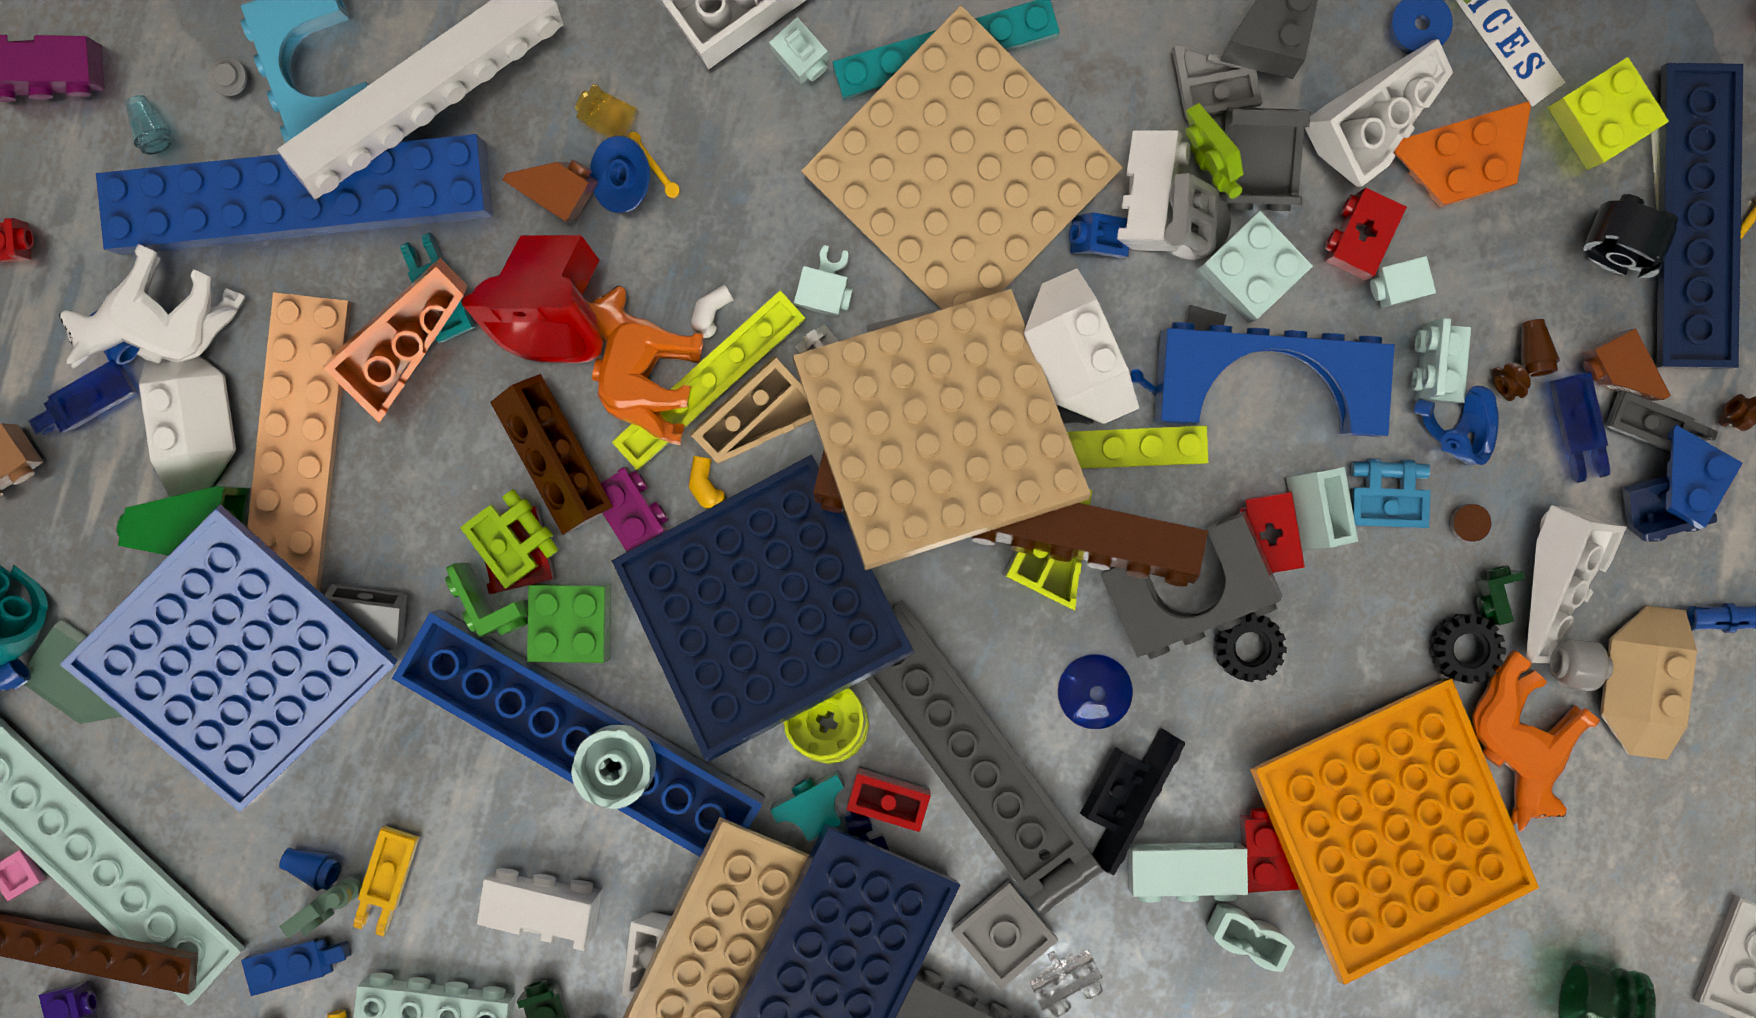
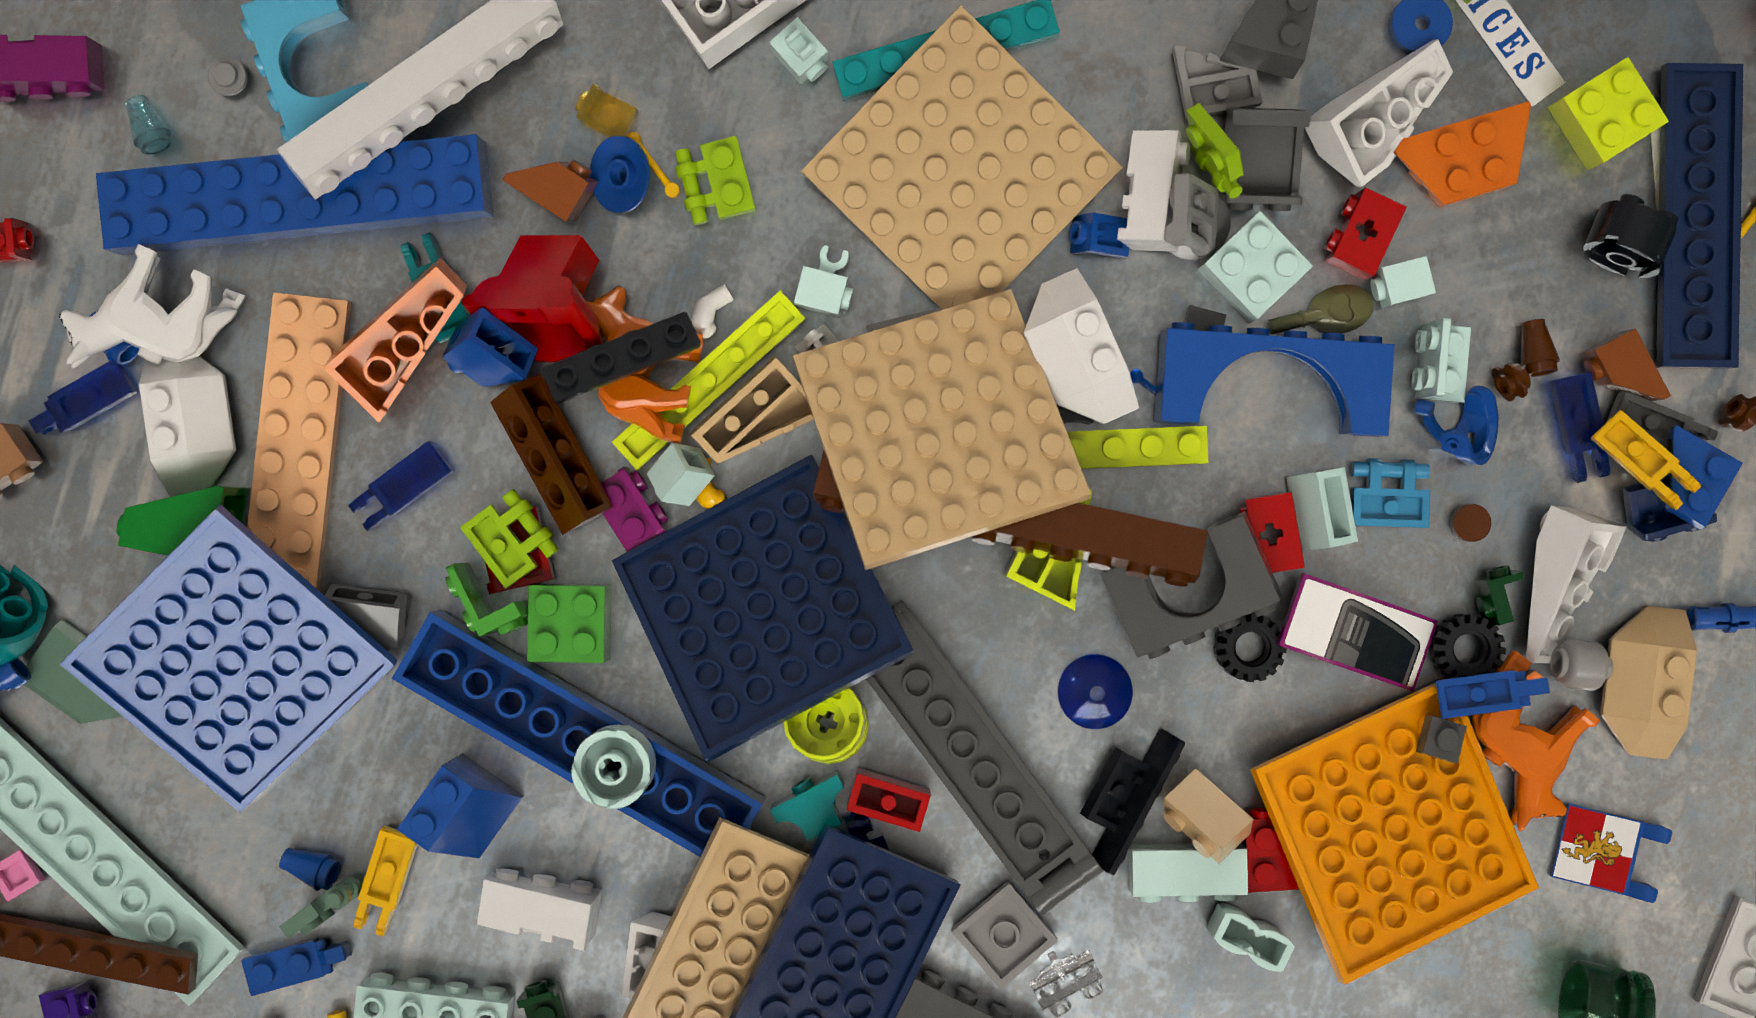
none -> clear blue hinge [348,441,454,532]
none -> blue slope [397,753,523,859]
none -> blue torso [443,307,538,387]
none -> black bracket [541,312,701,404]
none -> light aqua brick [647,443,715,506]
none -> lime plate [675,136,756,226]
none -> tan brick [1162,768,1253,864]
none -> olive piece [1268,284,1374,334]
none -> slope [1276,573,1438,692]
none -> dark grey plate [1416,715,1467,763]
none -> blue hinge [1435,670,1550,719]
none -> flag [1549,803,1672,903]
none -> yellow hinge [1591,410,1701,510]

